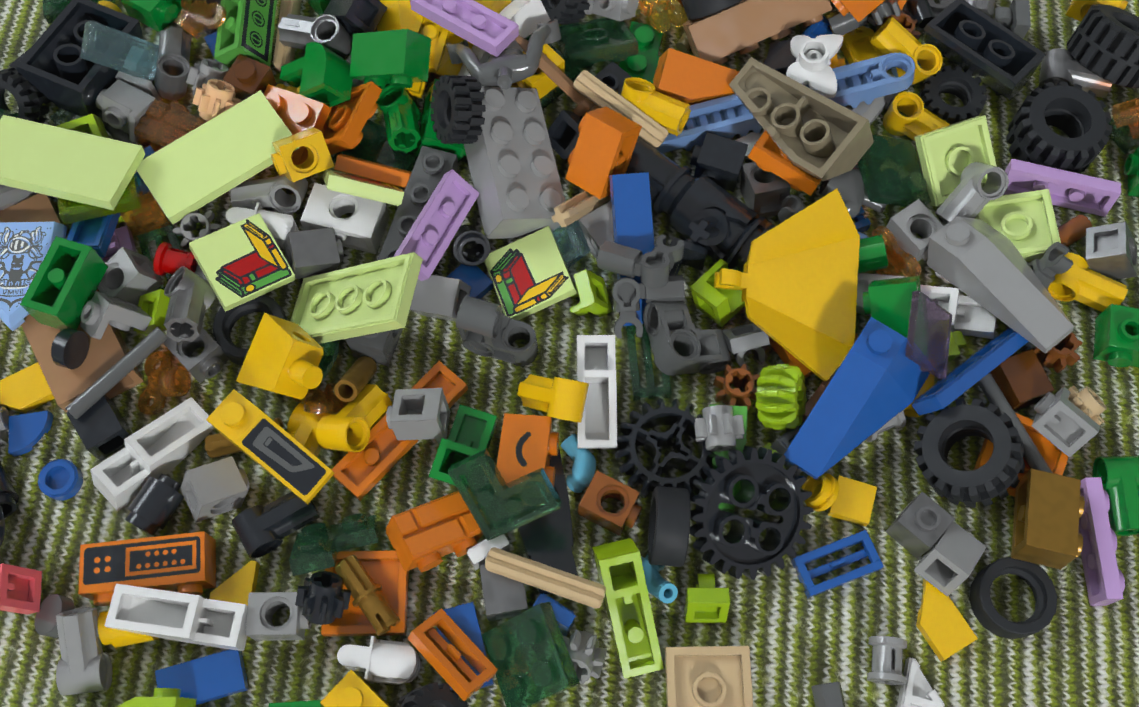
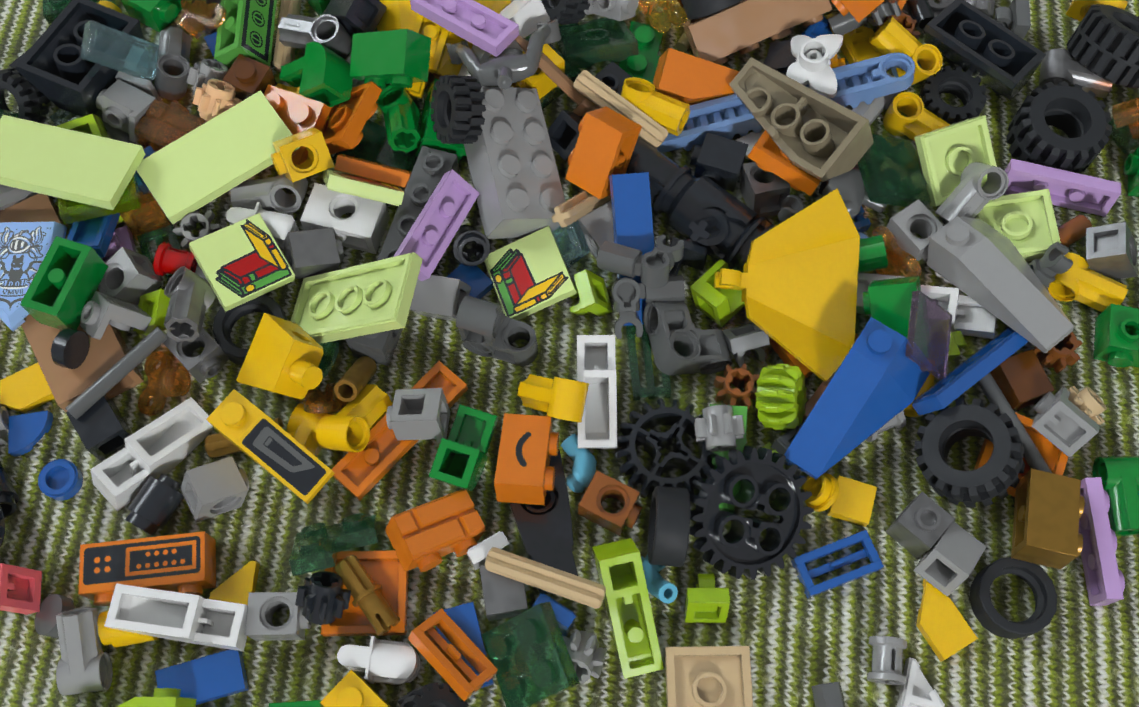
black piece [232,491,320,559] -> none
clear green plate [448,449,562,541] -> none

